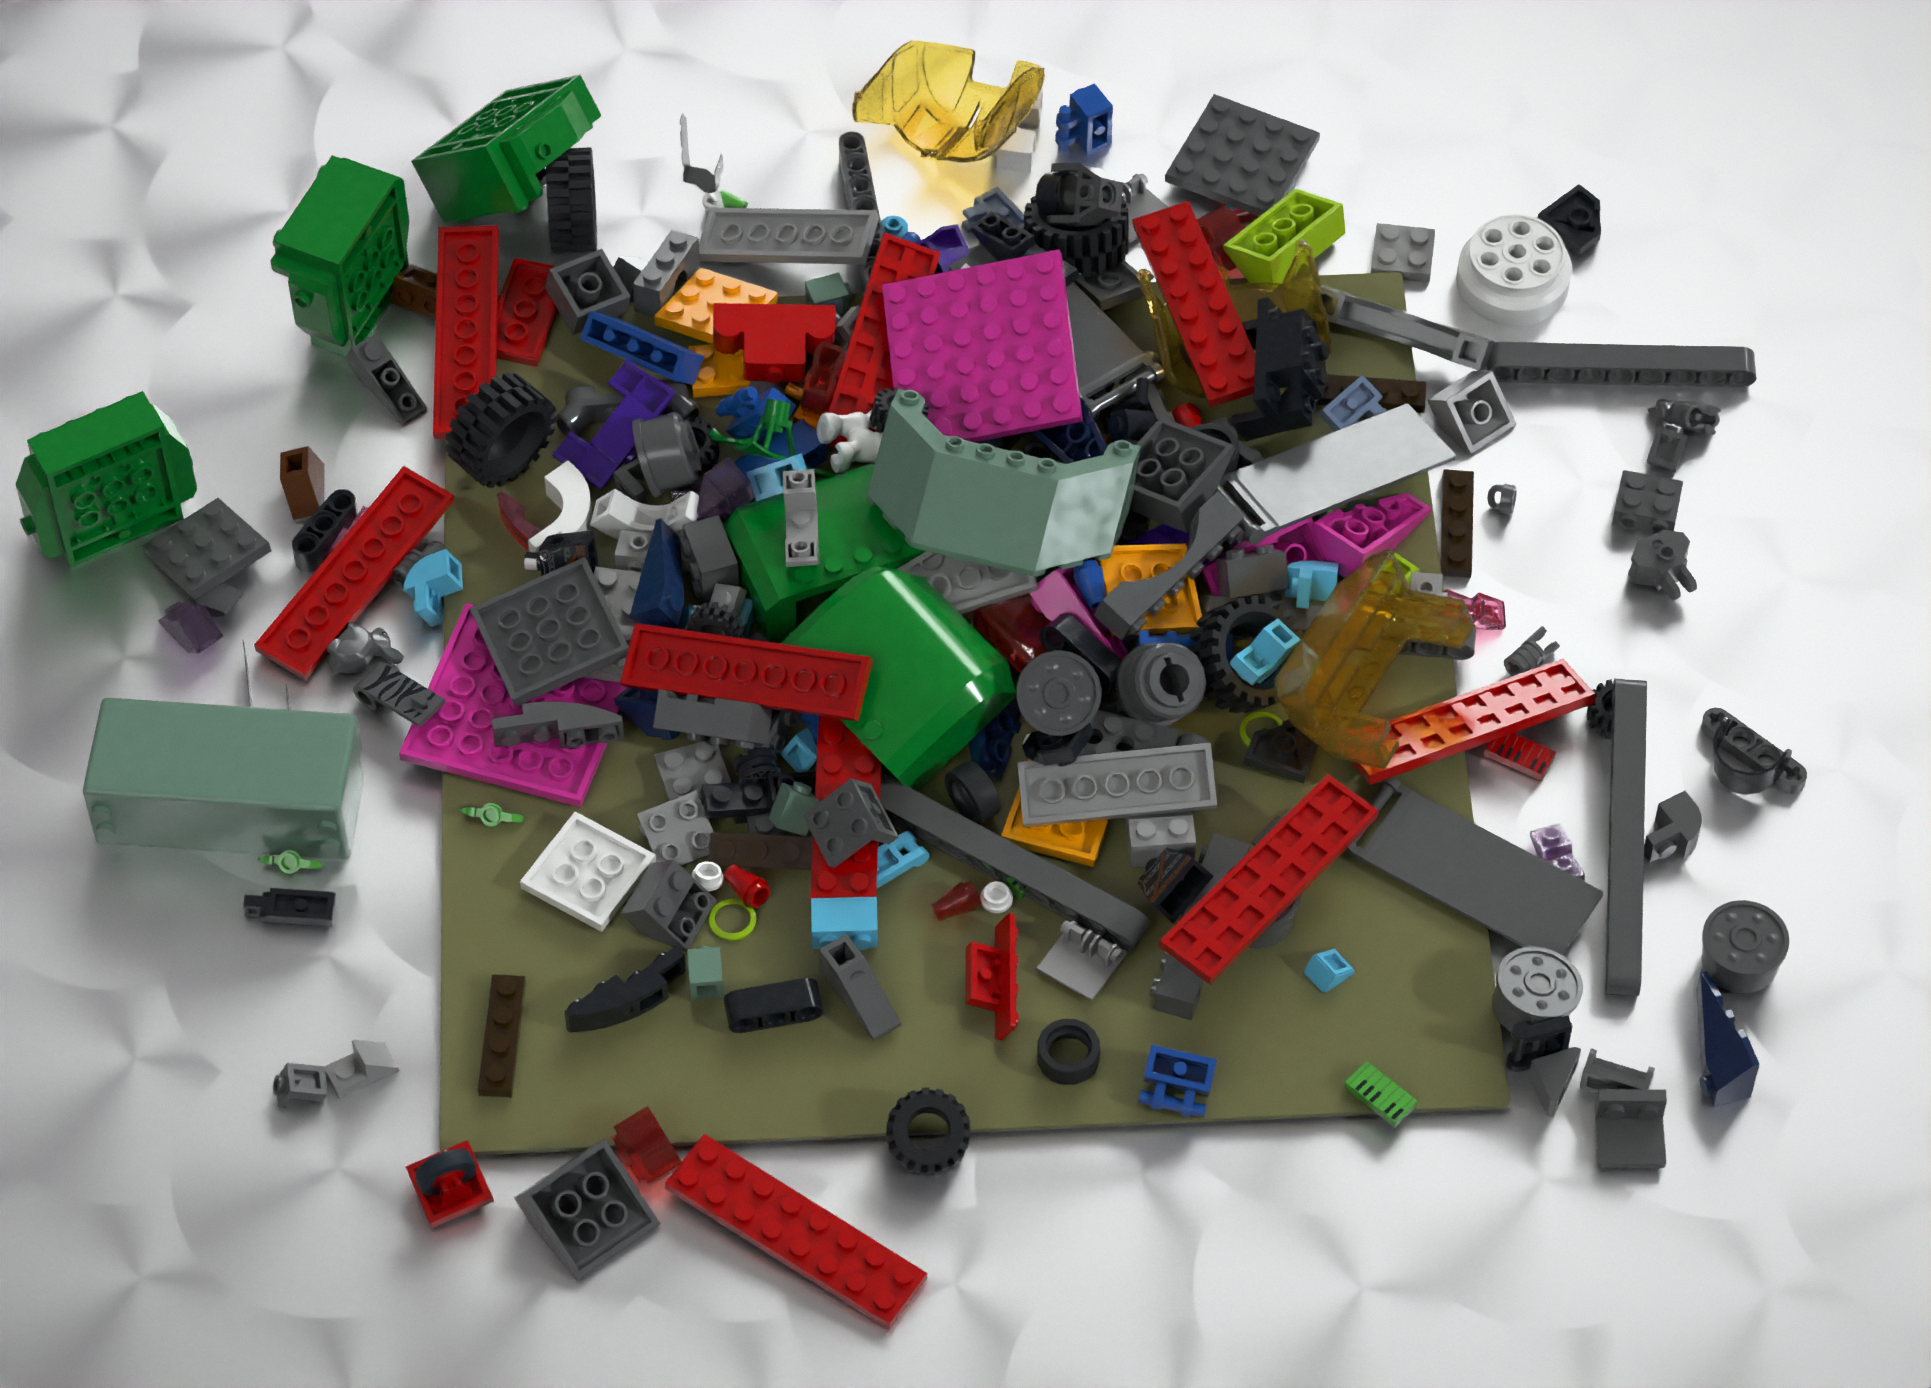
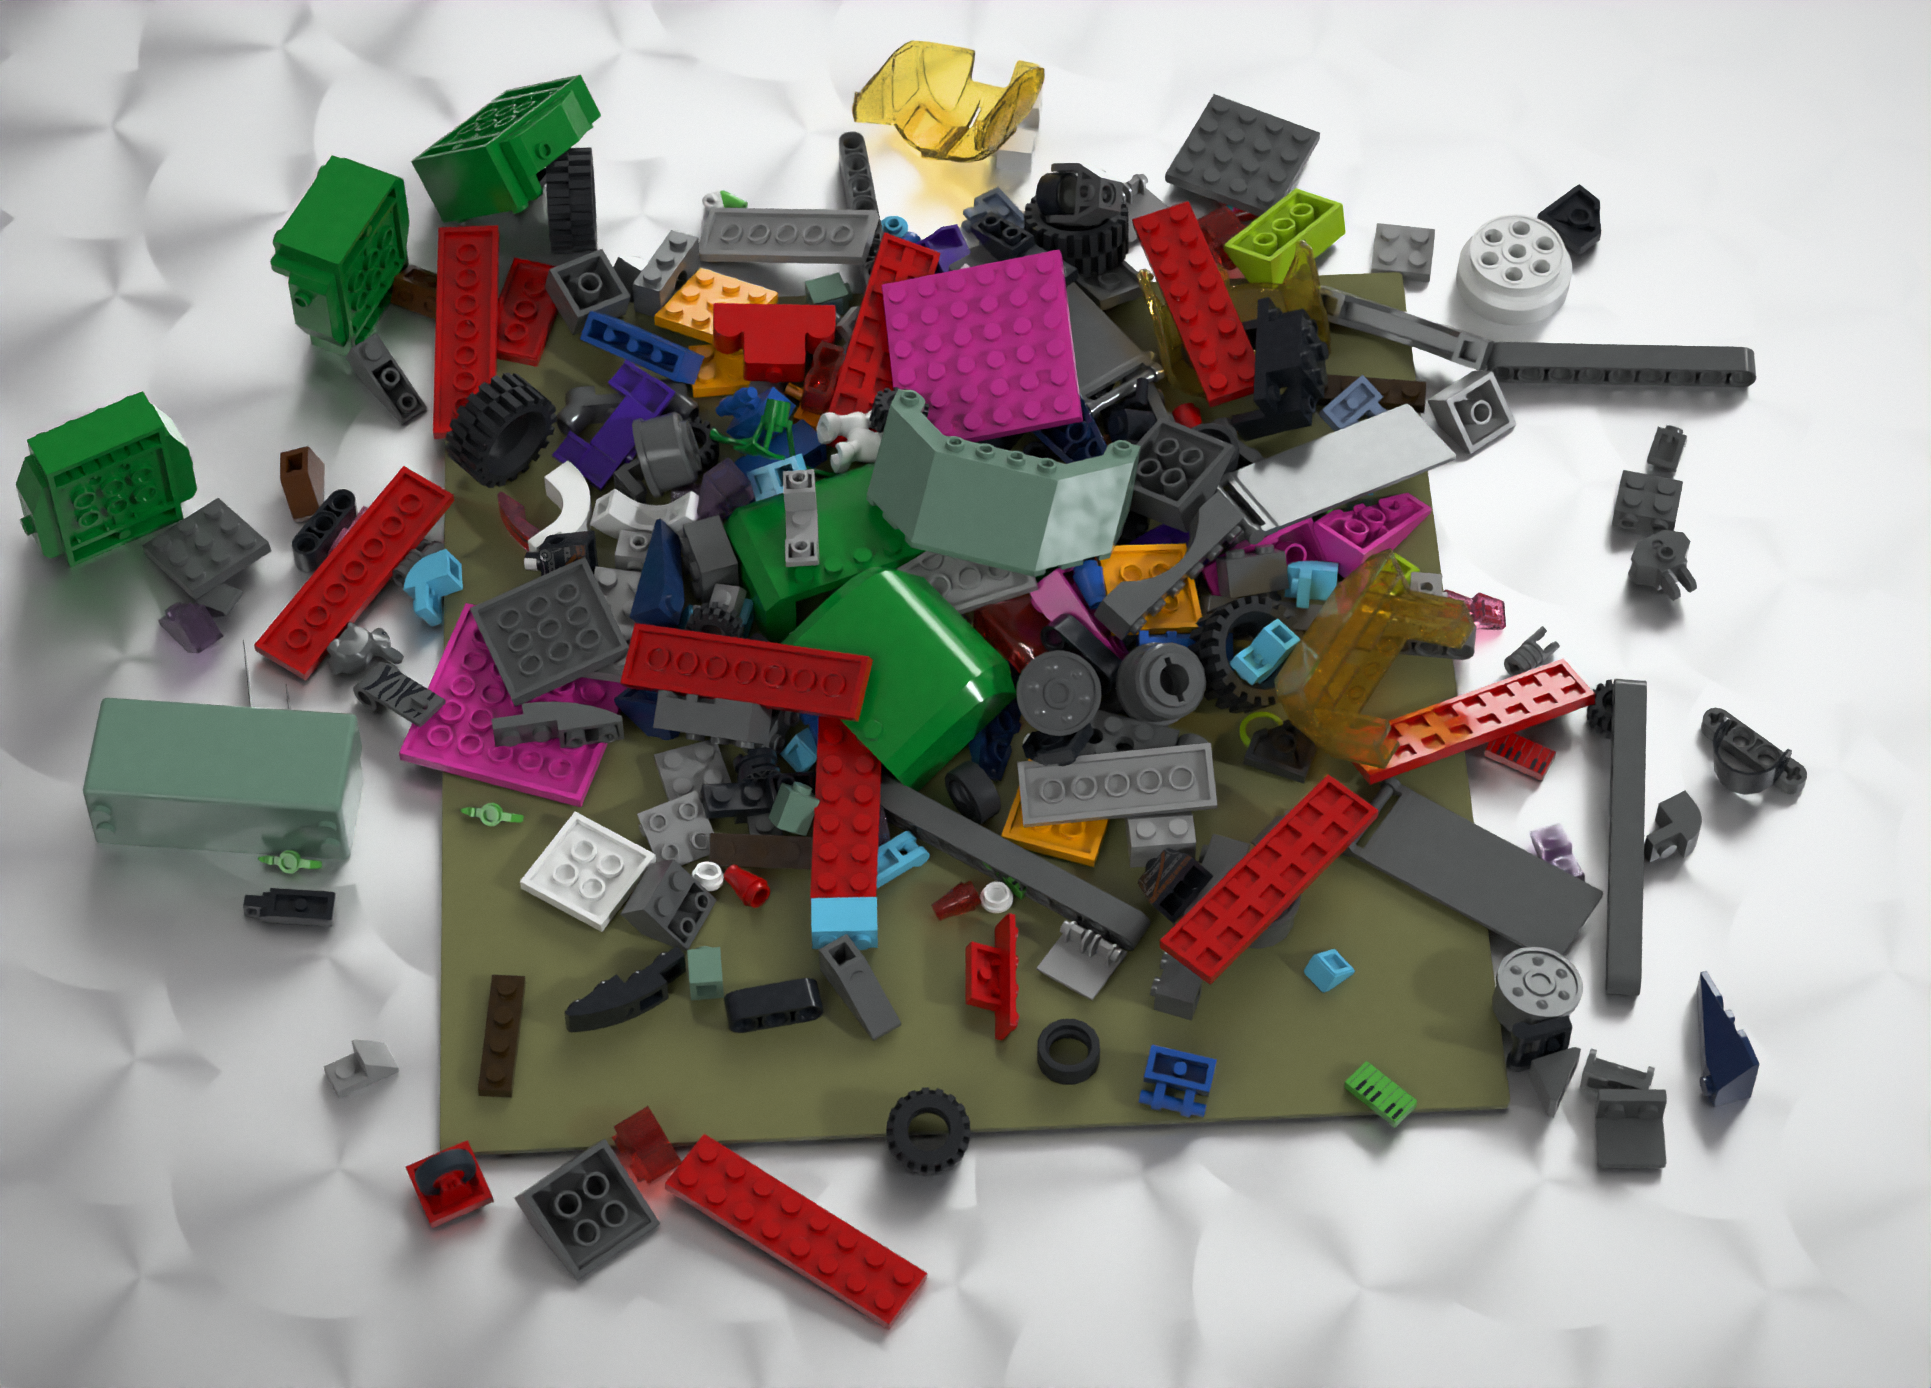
dark grey bracket [273,1063,328,1108] -> none
dark grey piece [679,113,724,193] -> none
lime piece [709,899,757,941] -> none
dark grey bracket [803,778,899,868] -> none
blue brick [1055,83,1113,155] -> none
dark brown plate [1440,469,1474,578] -> none
dark grey tile [1487,483,1517,515] -> none
dark grey animal [1647,399,1721,435] -> none
dark grey wheel [1702,900,1790,994] -> none

